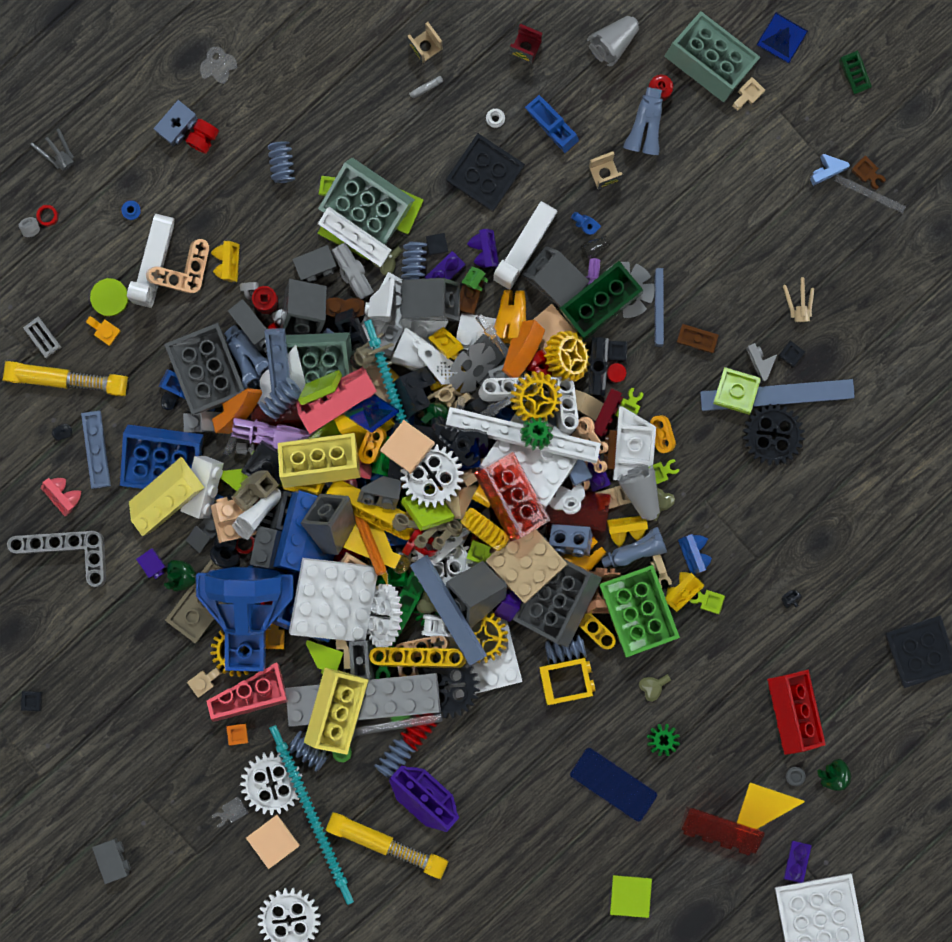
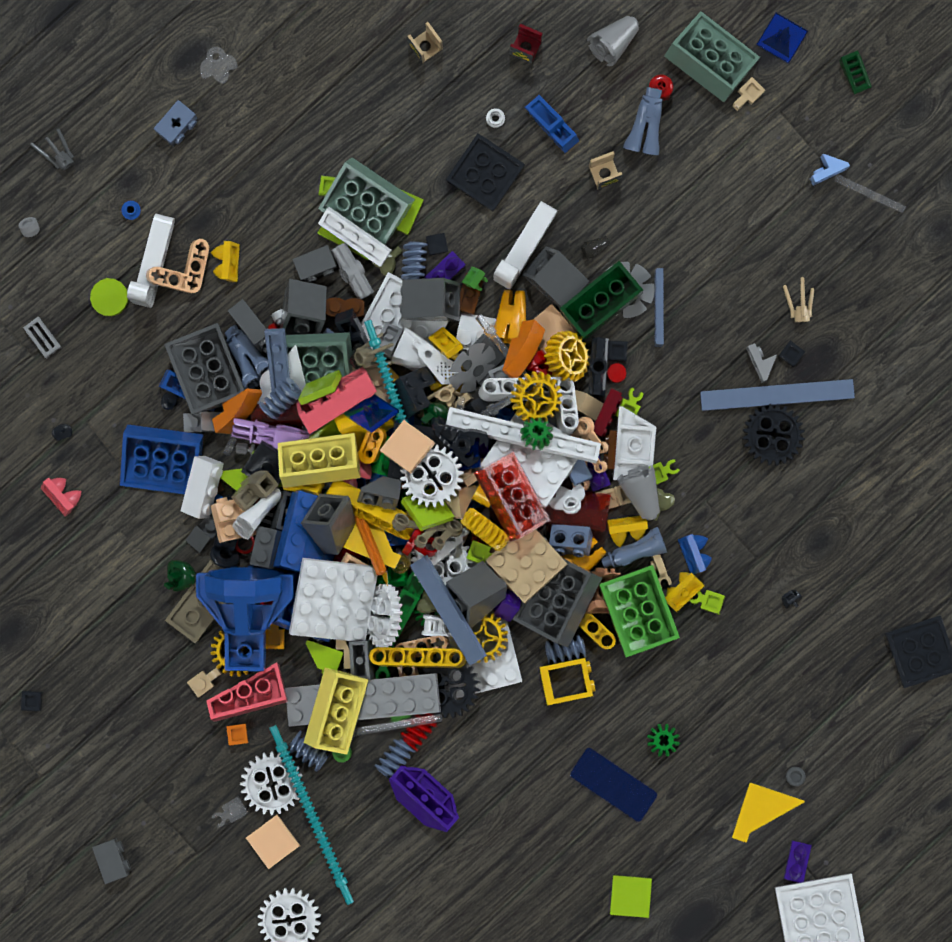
yellow piece [2,361,128,396] -> none
light grey beam [7,531,106,587] -> none
red piece [36,205,58,227] -> none
sand blue tile [81,411,111,489] -> none
light orange plate [86,316,121,346] -> none
light yellow slope [129,457,205,536] -> none
dark purple brick [136,548,167,579] -> none
red wheel [185,119,220,154] -> none
light grey tile [240,282,259,300] -> none
red wheel [252,286,279,314] -> none
sand blue piece [268,142,295,183] -> none
yellow piece [325,812,449,879] -> none
white slope [365,278,396,322] -> none
light grey piece [409,76,443,98] -> none
dark purple tile [467,229,499,269] -> none
blue piece [571,212,601,234] -> none
medium lavender axle [586,258,600,286] -> none
olive rock [639,674,671,702] -> none
light orange plate [650,415,676,453] -> none
reddish brown plate [676,324,719,354] -> none
clear red slope [680,806,765,856] -> none
lime tile [713,367,761,415] -> none
red slope [767,670,826,755] -> none
dark green piece [817,759,851,791] -> none
reddish brown plate [851,155,886,190] -> none

